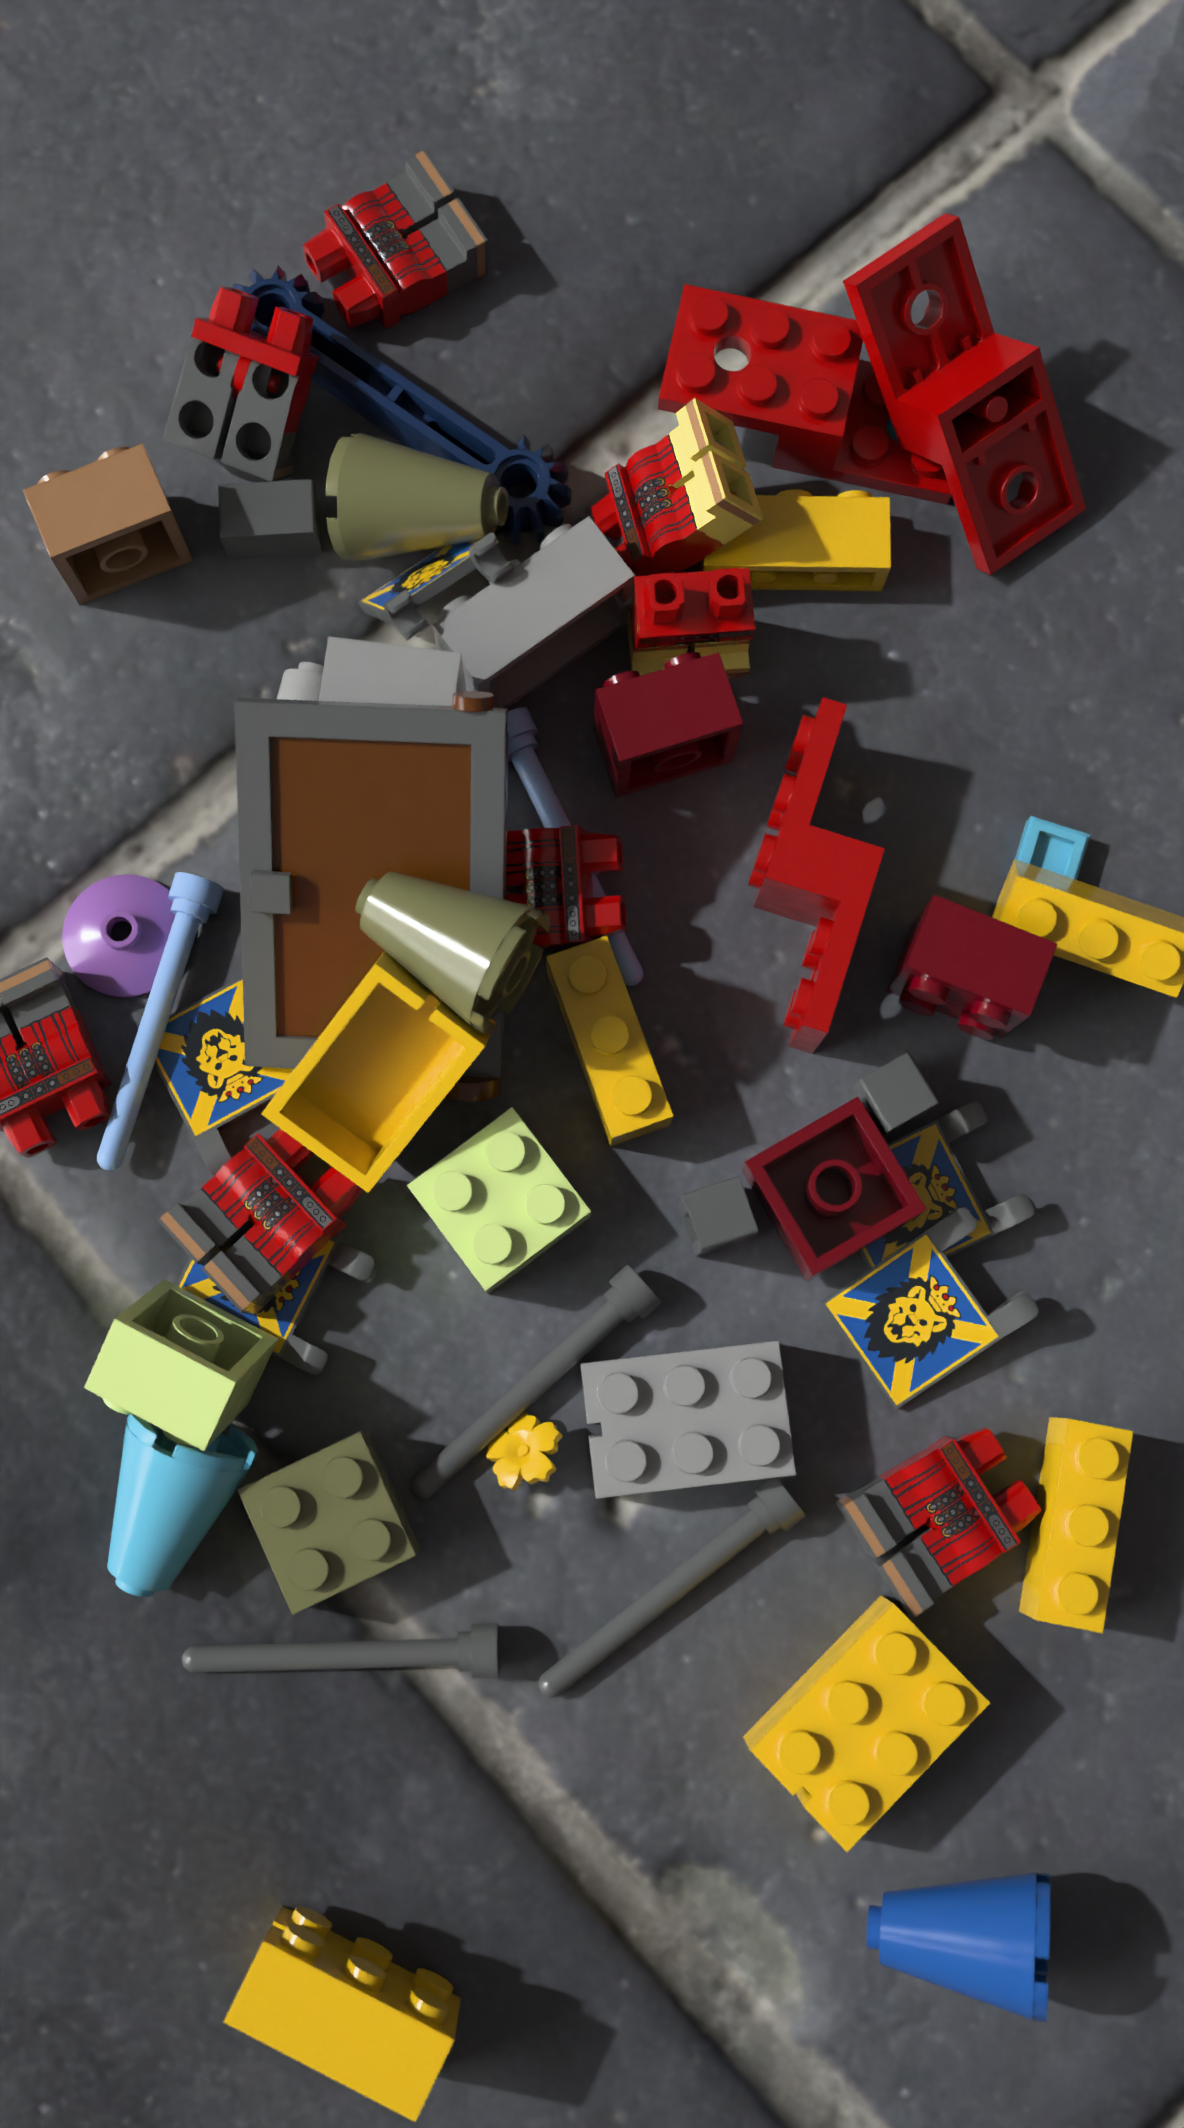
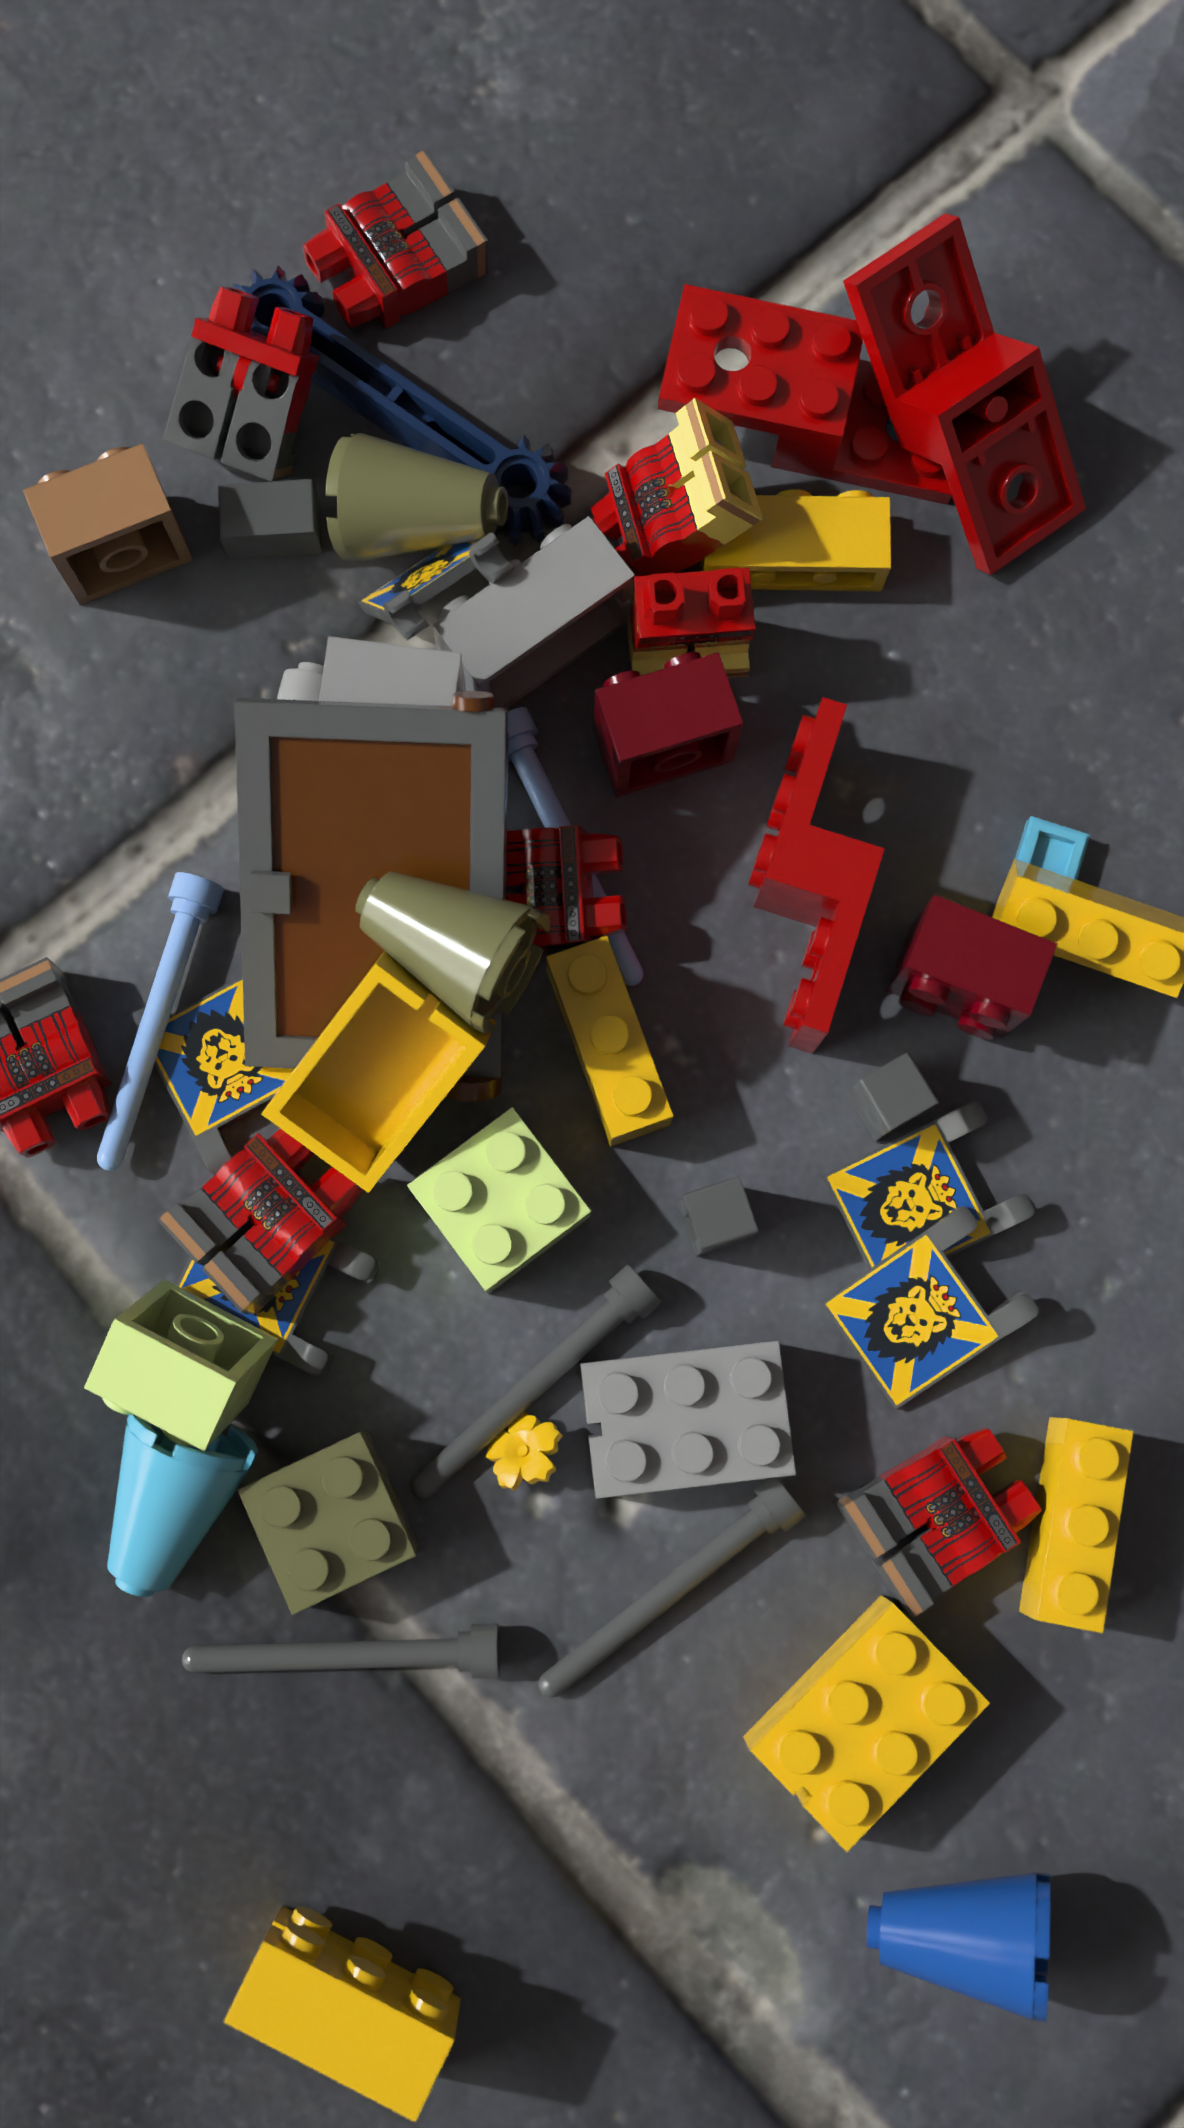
medium lavender dish [62,874,175,998] -> none
dark red brick [742,1096,927,1282] -> none

